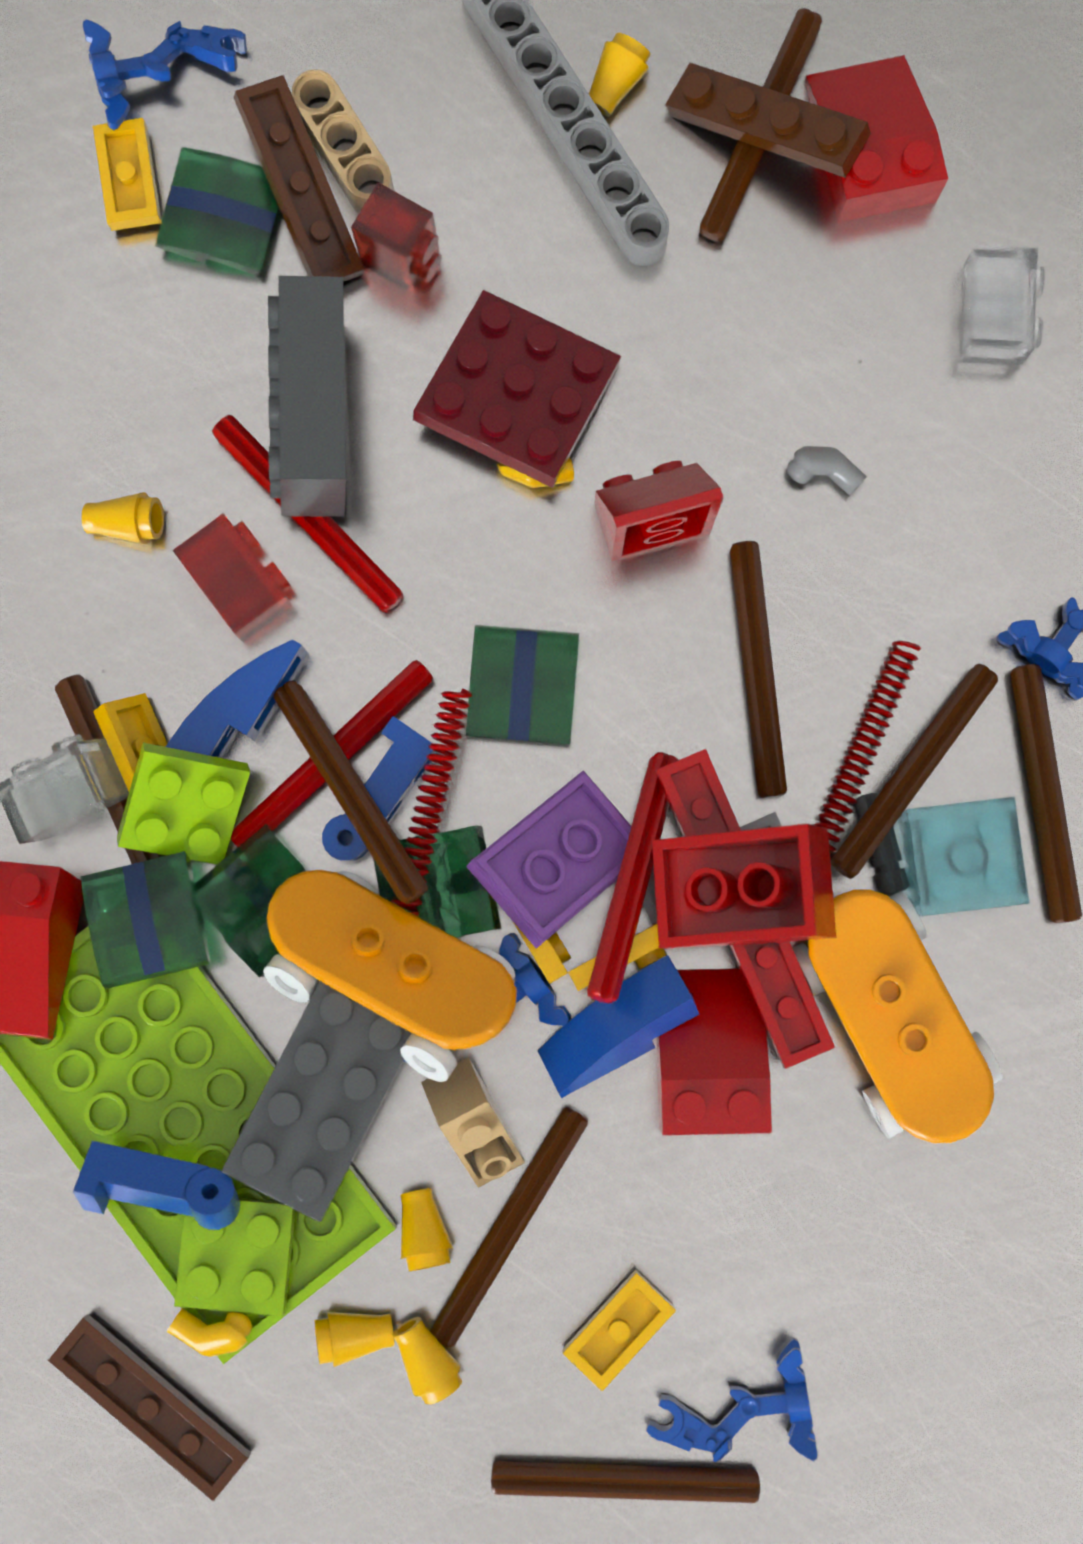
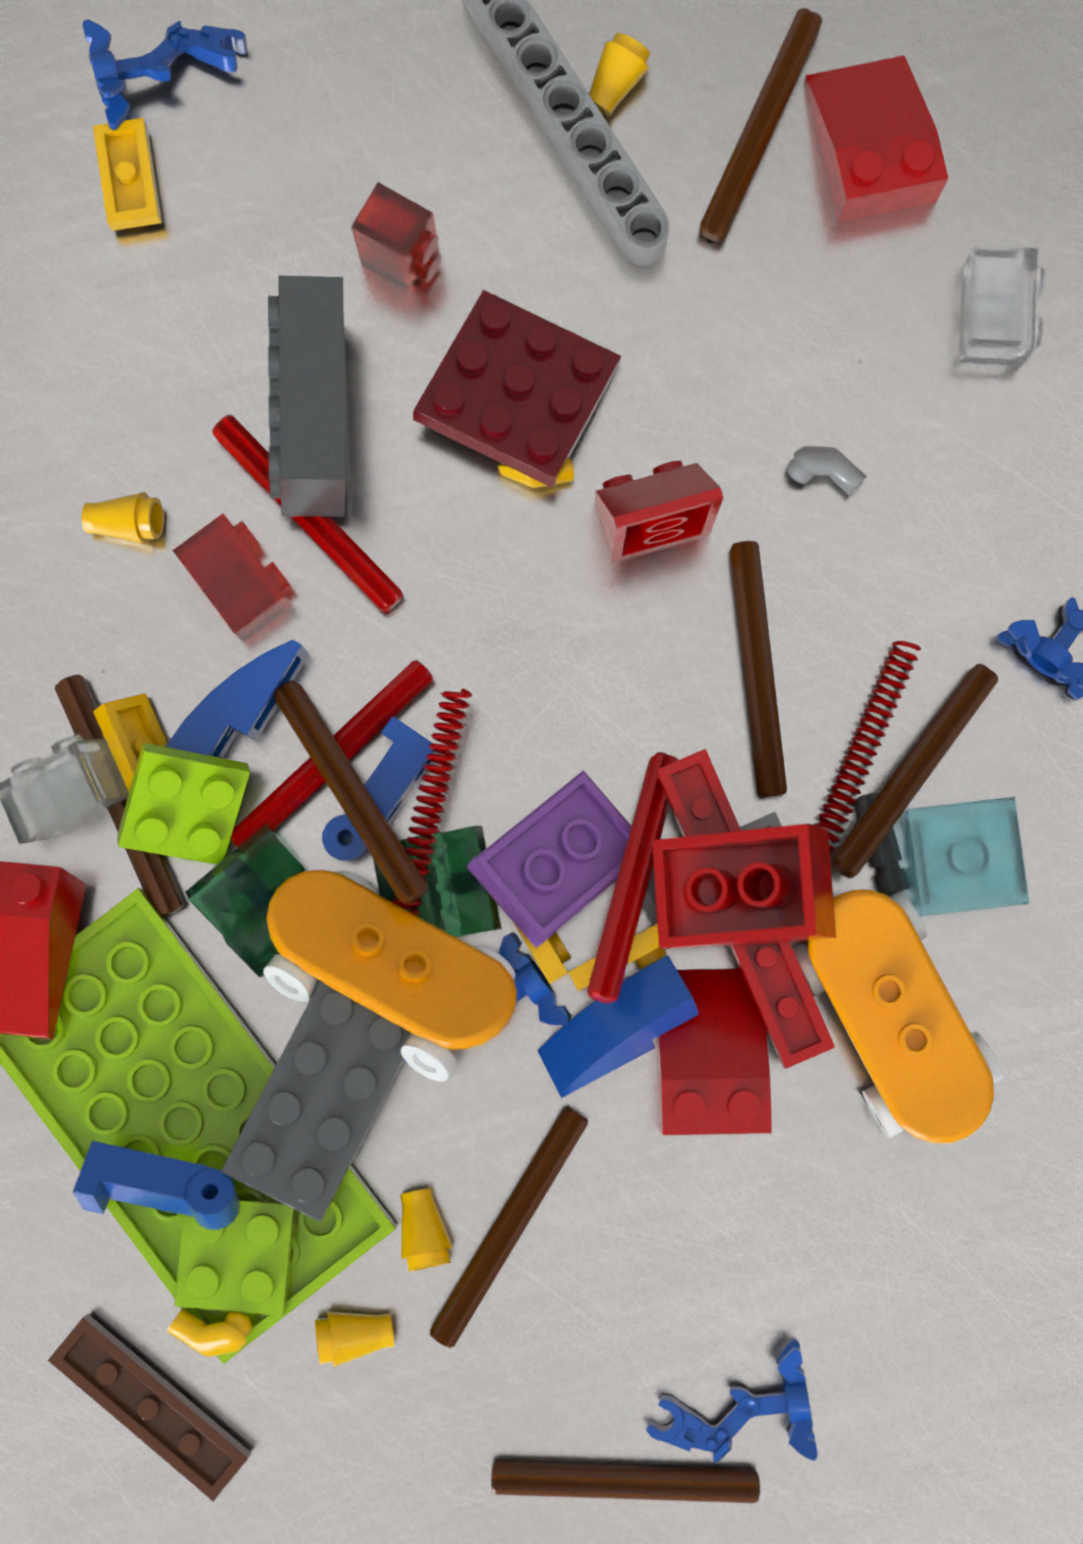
clear green slope [81,851,210,989] -> none
clear green slope [155,147,278,276] -> none
reddish brown plate [234,75,365,281] -> none
tan beam [292,69,395,218] -> none
yellow cone [392,1317,462,1405] -> none
tan slope [421,1057,525,1188] -> none
clear green slope [466,625,579,744] -> none
yellow plate [562,1269,676,1391] -> none
reddish brown plate [665,62,871,178] -> none
reddish brown axle [1011,664,1082,923] -> none

